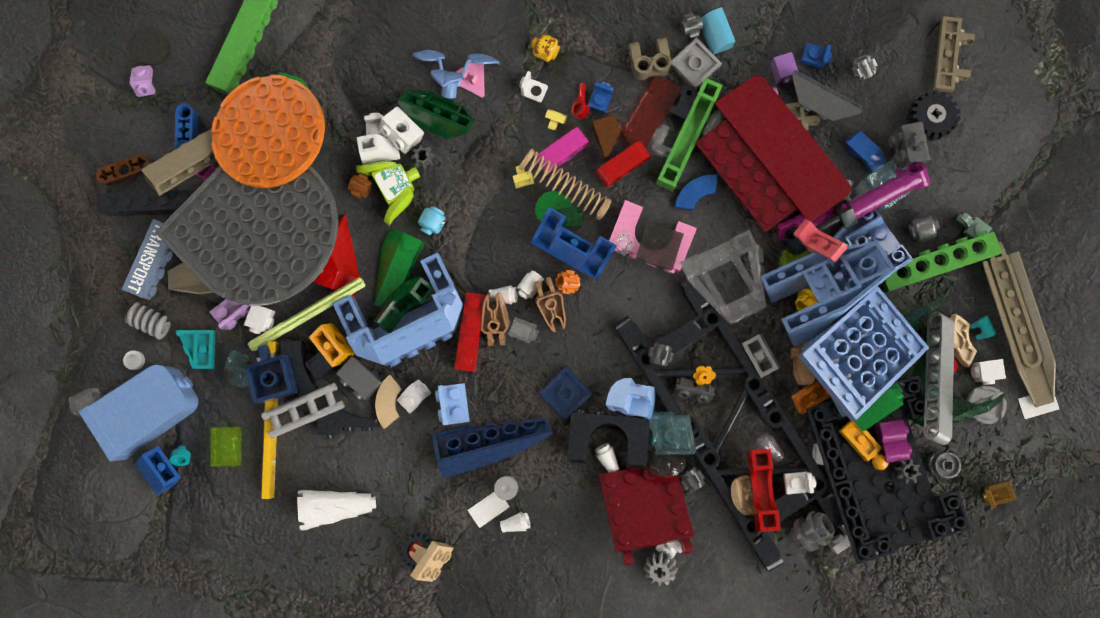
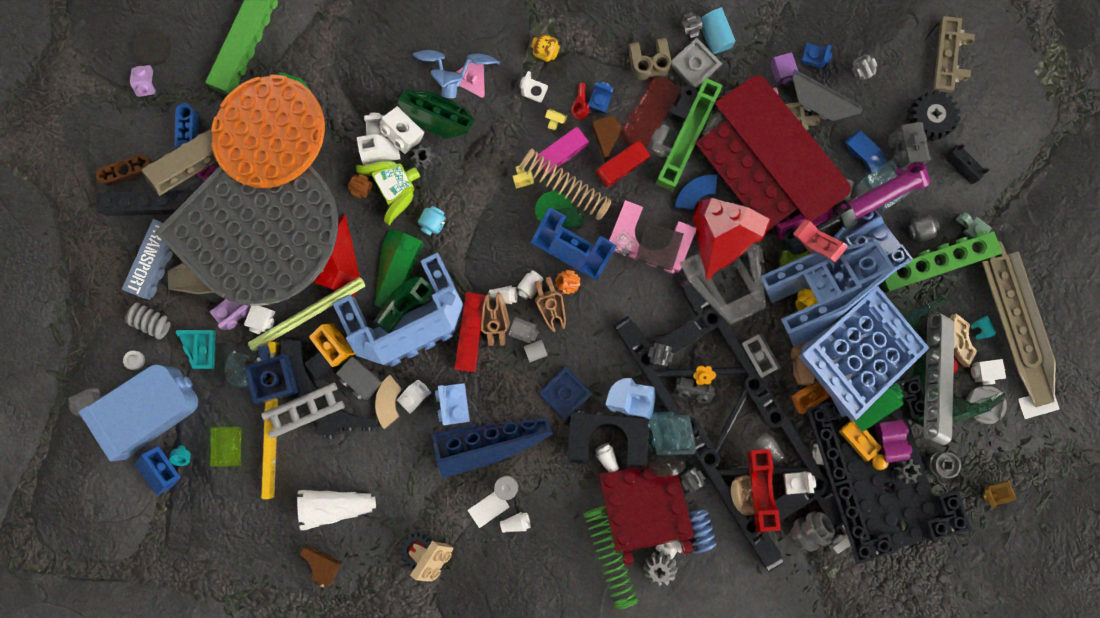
none -> reddish brown arch [300,546,343,588]
none -> light grey beam [524,340,548,362]
none -> bright green piece [583,506,639,610]
none -> medium blue piece [688,509,717,554]
none -> red wedge [693,198,771,281]
none -> black hinge [945,143,990,184]

